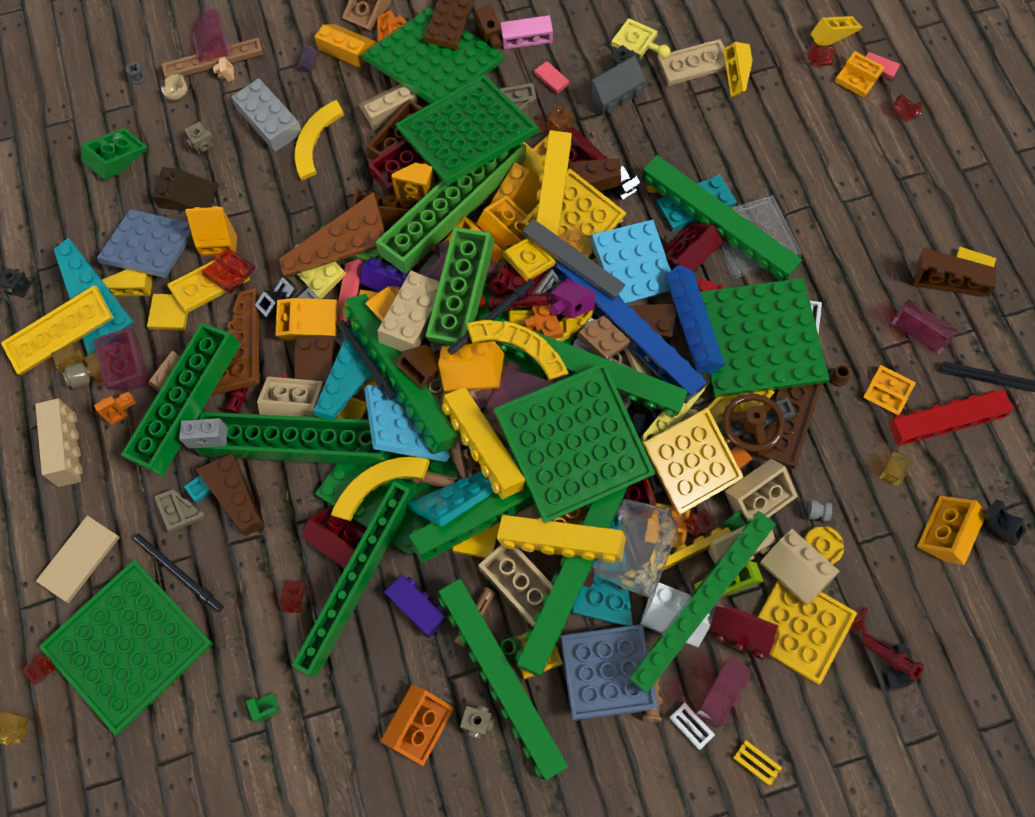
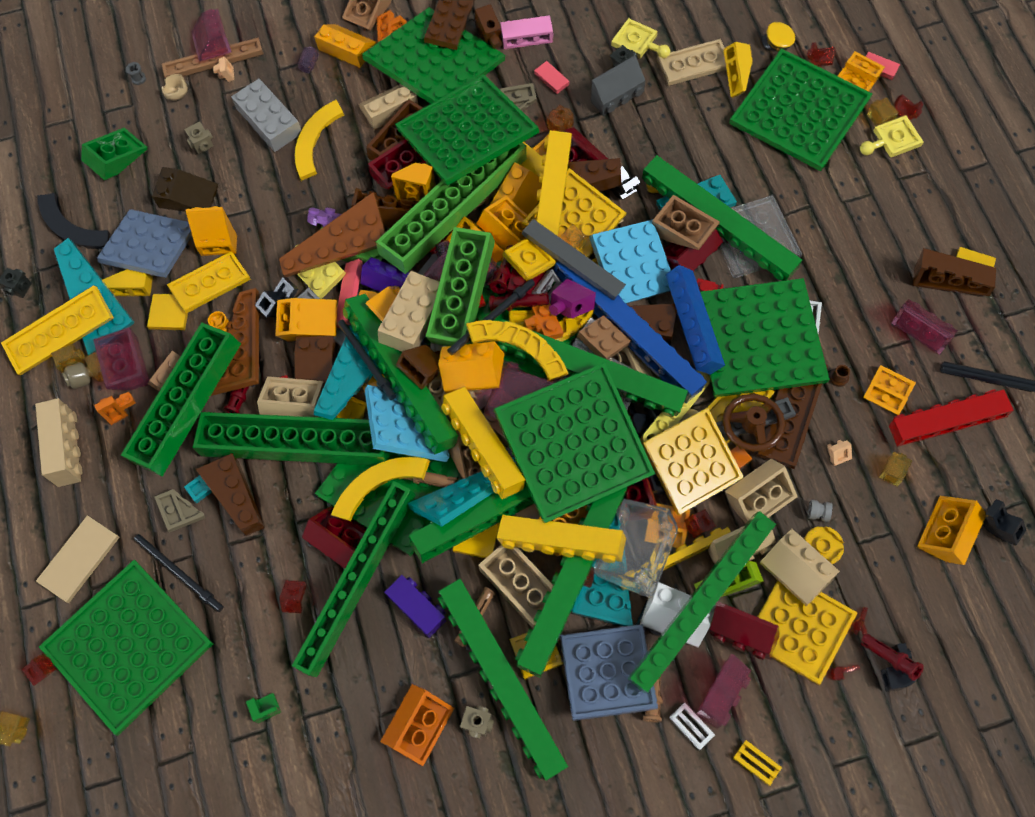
light grey brick [179,418,228,448] -> none
clear red slope [202,247,255,294] -> none
green piece [501,637,523,659] -> none
green piece [723,511,746,531] -> none
yellow slope [810,16,862,46] -> none
none -> black tile [37,193,110,249]
none -> light orange wheel [208,311,229,332]
none -> medium lavender plate [307,208,342,228]
none -> medium nougat slope [652,195,720,250]
none -> green plate [729,48,872,171]
none -> yellow piece [762,22,795,51]
none -> light nougat tile [827,440,852,466]
none -> clear red hand [831,664,860,680]
none -> light yellow plate [860,115,923,158]
none -> clear yellow brick [867,97,898,126]

